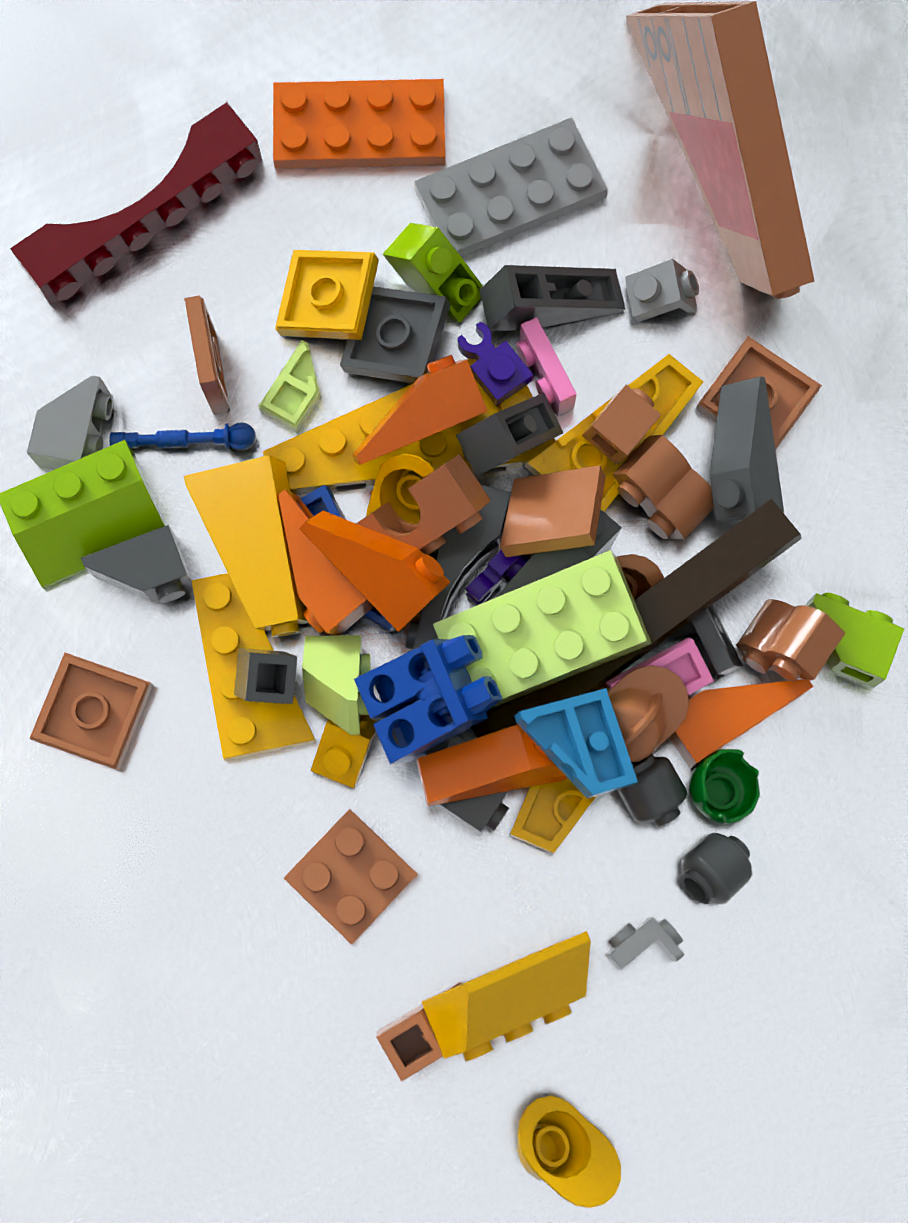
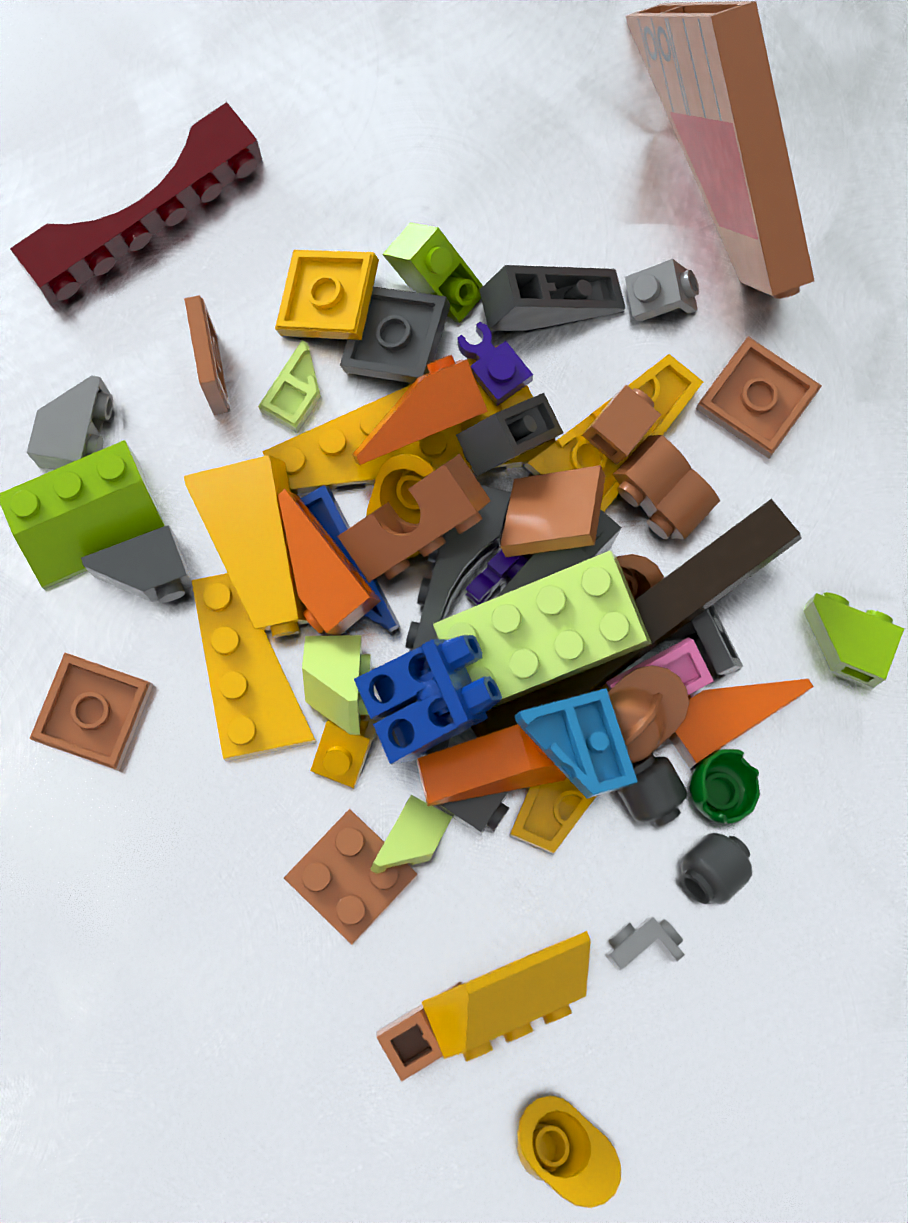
blue piece [109,422,256,450] -> none
dark grey brick [234,648,297,704] -> none
orange plate [273,79,446,169] -> none
orange slope [299,511,450,632] -> none
light grey plate [414,117,608,257] -> none
bright pink plate [516,317,577,416] -> none
dark grey slope [710,376,784,521] -> none
nougat brick [736,599,845,682] -> none
none -> yellowish green tile [370,795,453,874]

